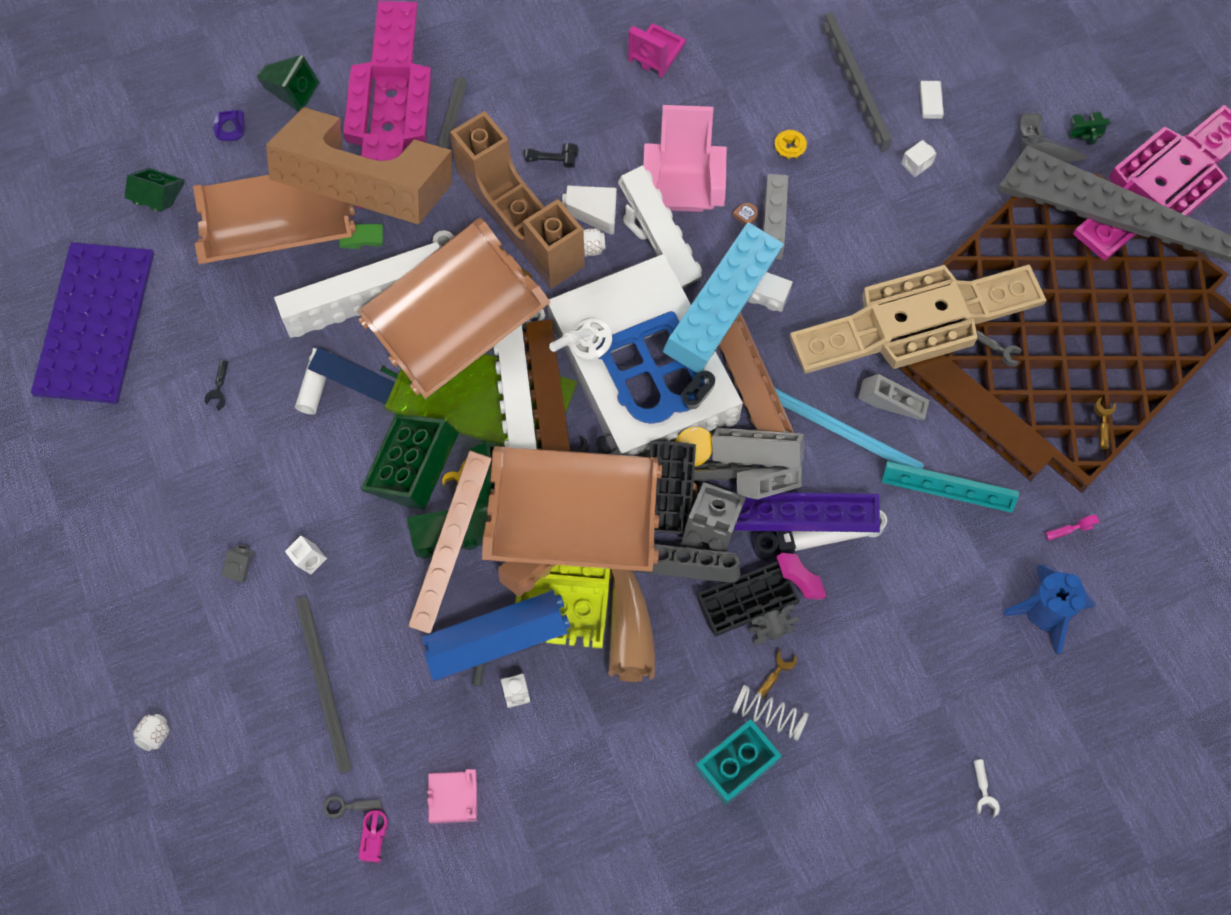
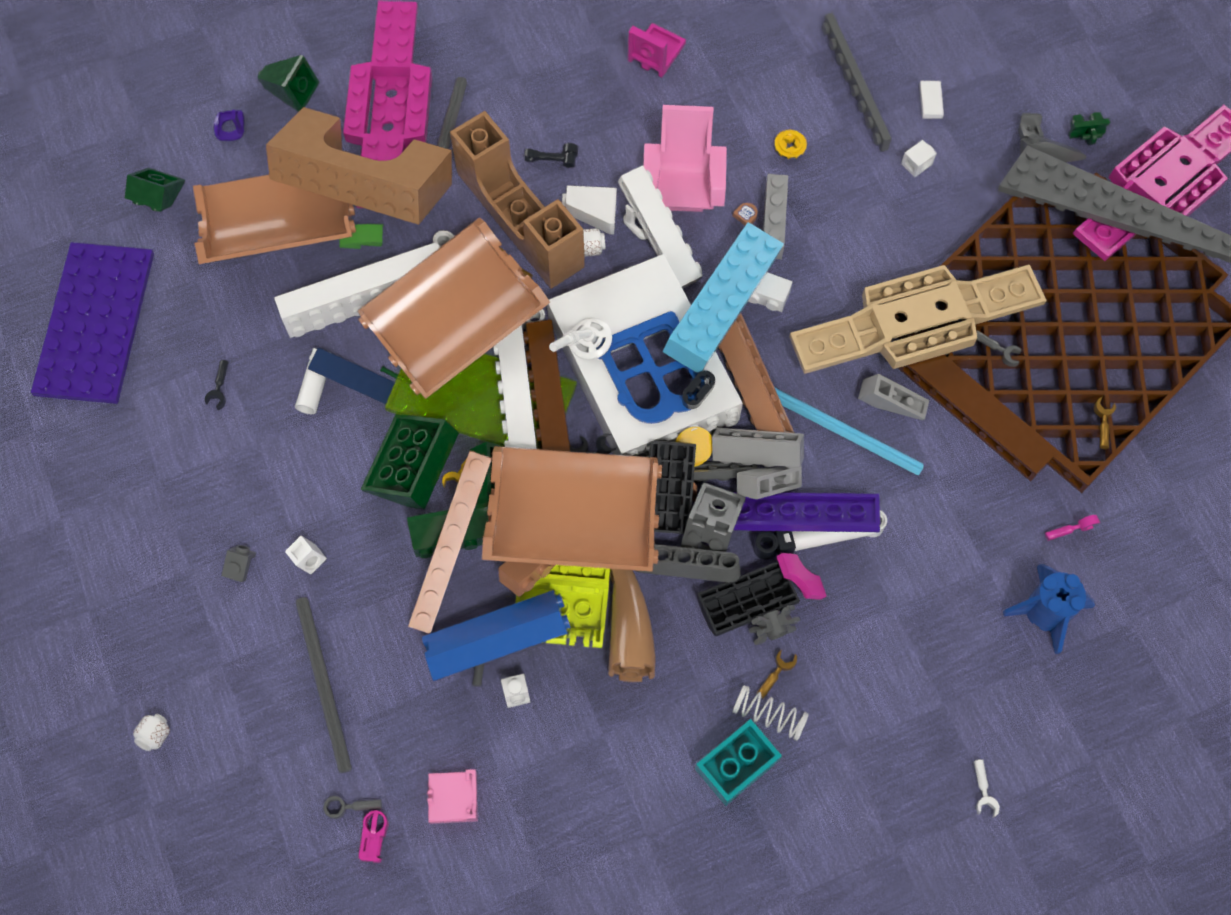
teal plate [881,461,1019,513] -> none

